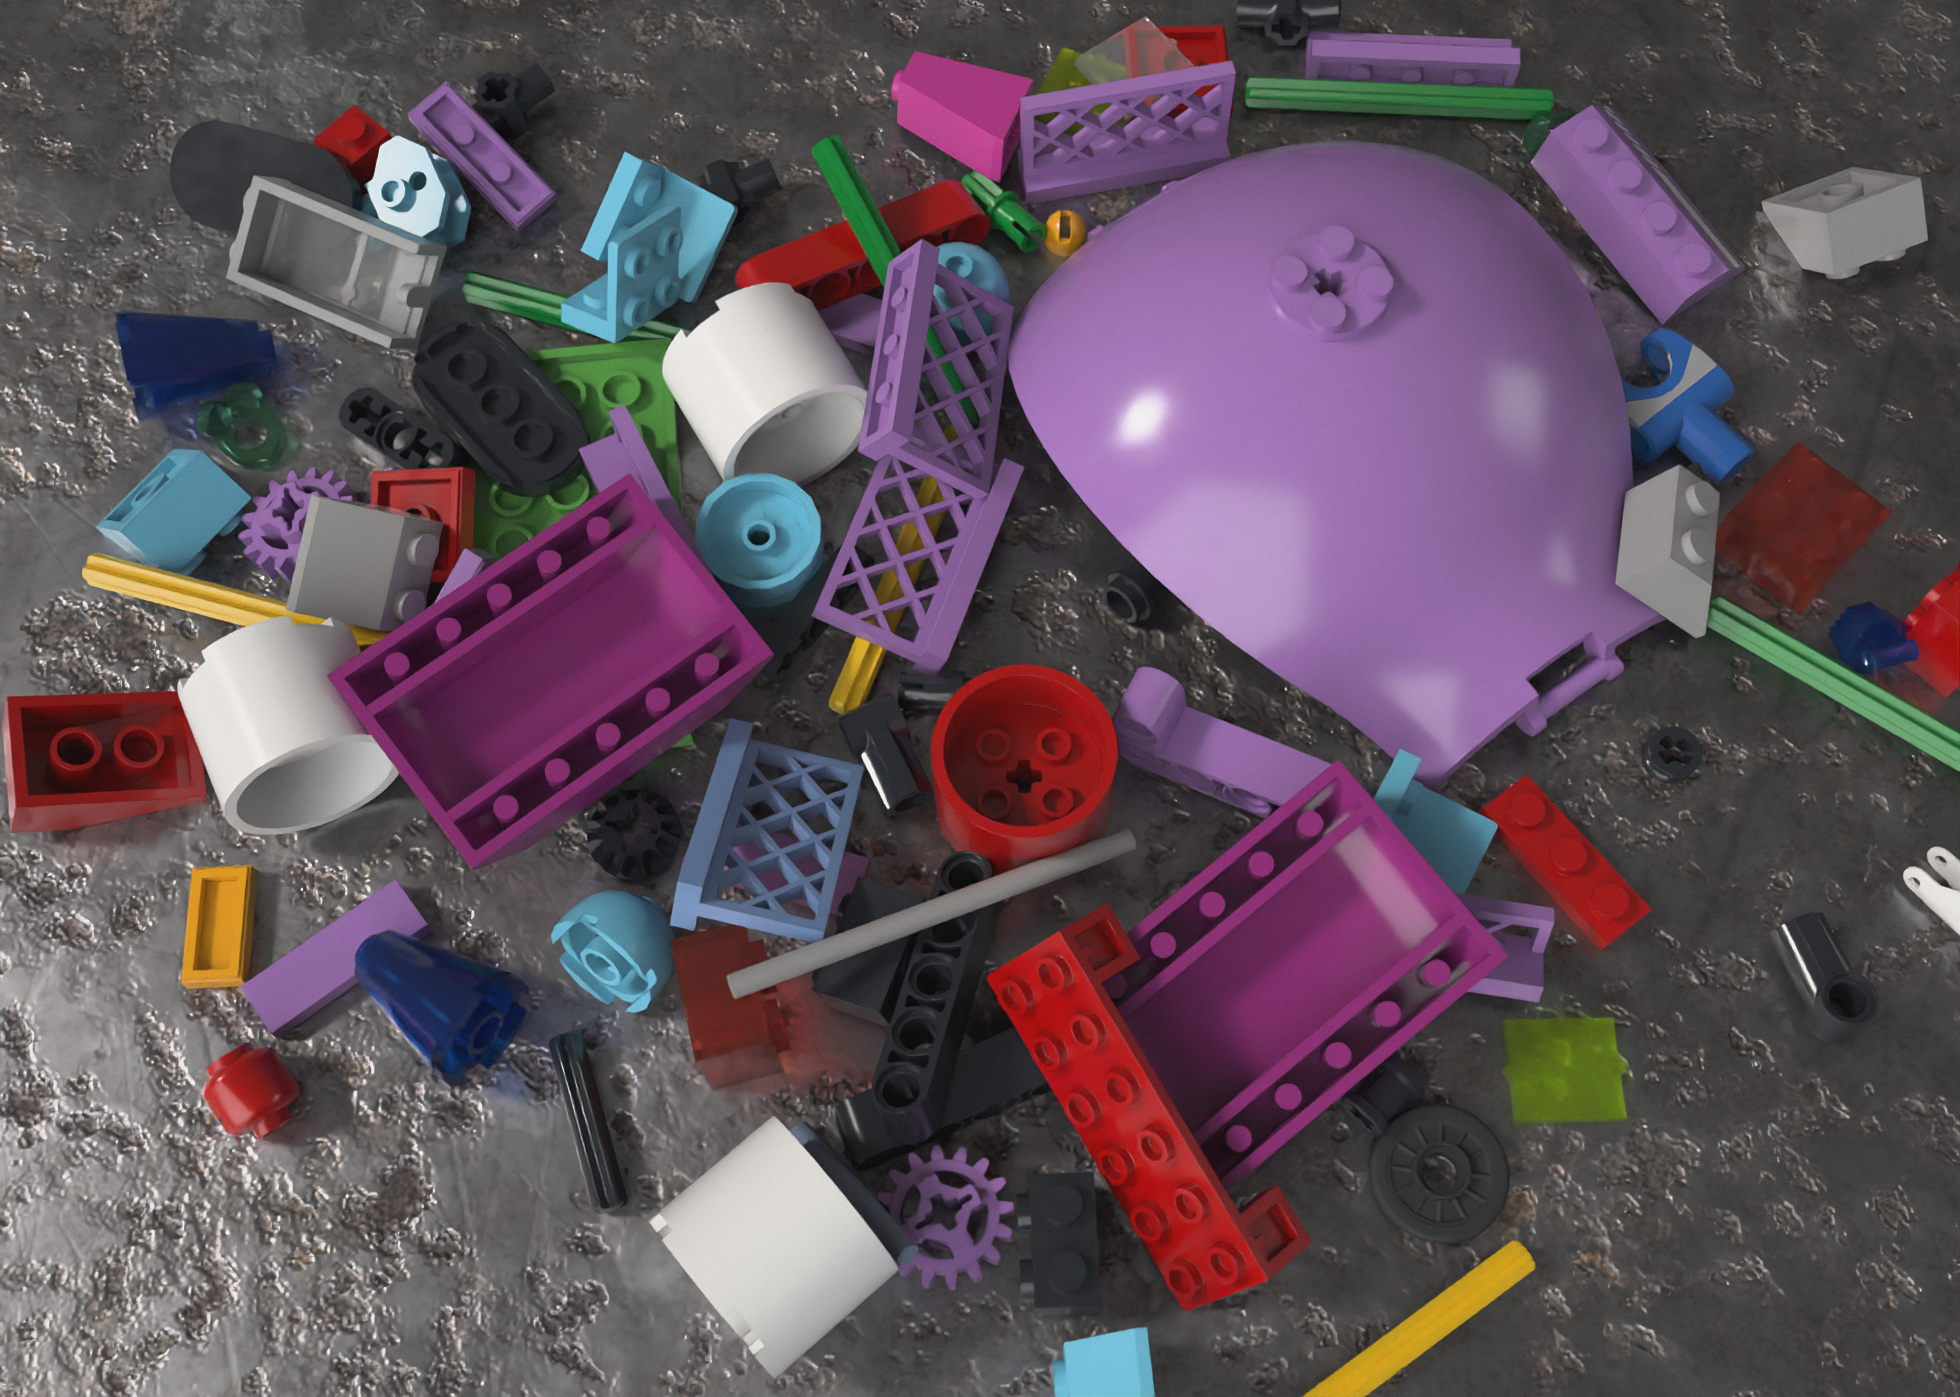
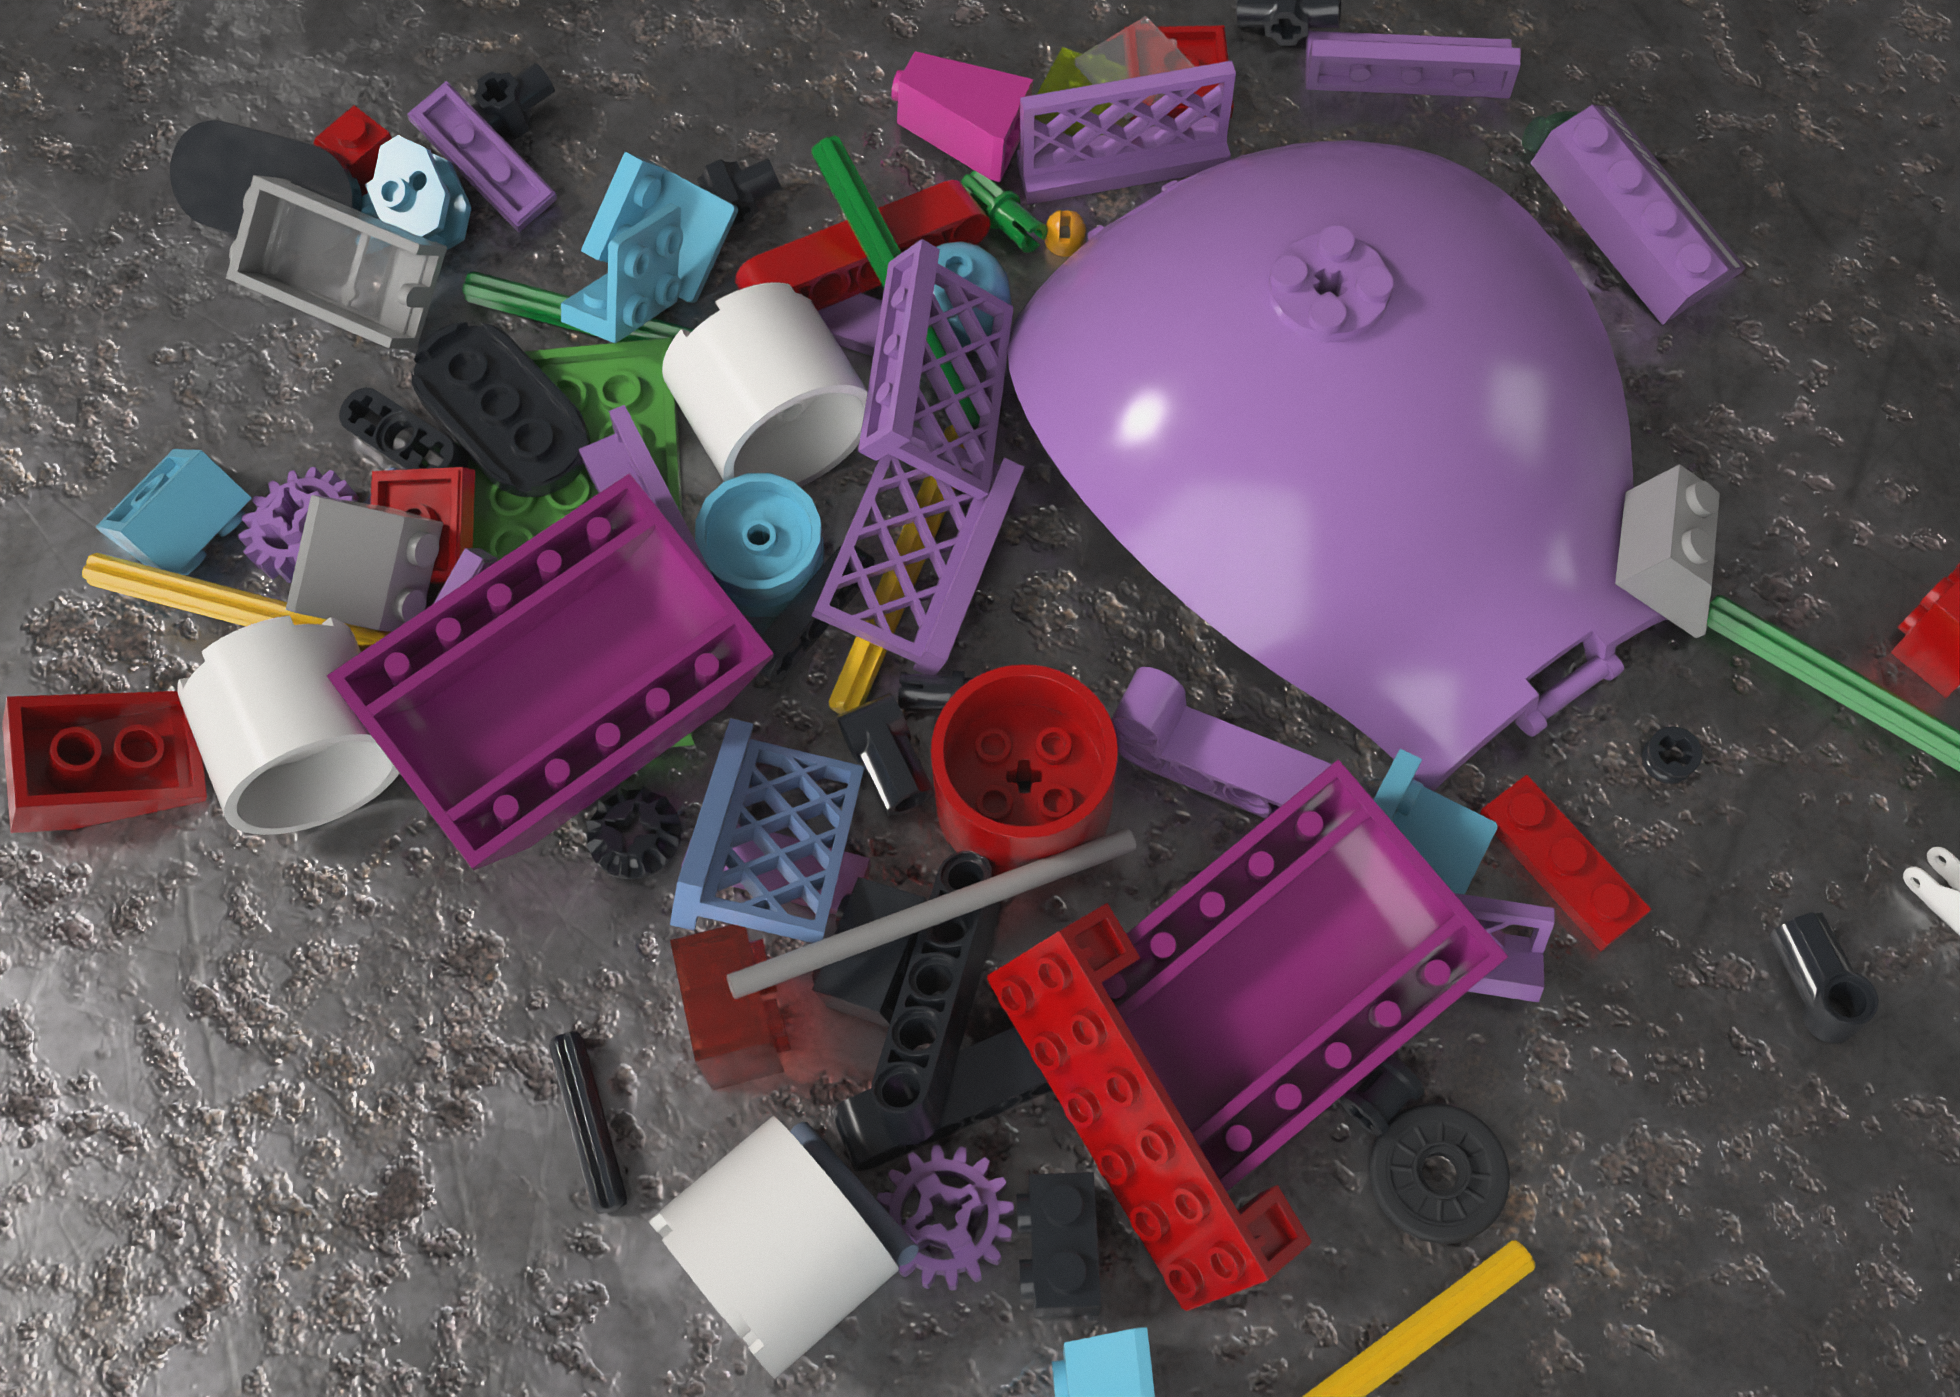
clear blue cone [115,311,277,422] -> none
light orange tile [181,865,258,989] -> none
clear green piece [197,382,286,470] -> none
red head [202,1042,299,1140] -> none
medium lavender tile [240,879,432,1039] -> none
clear blue cone [354,929,529,1087] -> none
medium azure cylinder [551,889,678,1013] -> none
black cone [1102,560,1169,624] -> none
green axle [1245,76,1554,120] -> none
clear neon green piece [1502,1017,1627,1124] -> none
blue connector [1621,328,1757,486] -> none
clear red brick [1715,441,1893,616] -> none
light grey slope [1762,167,1928,279] -> none
clear blue piece [1828,601,1919,674] -> none

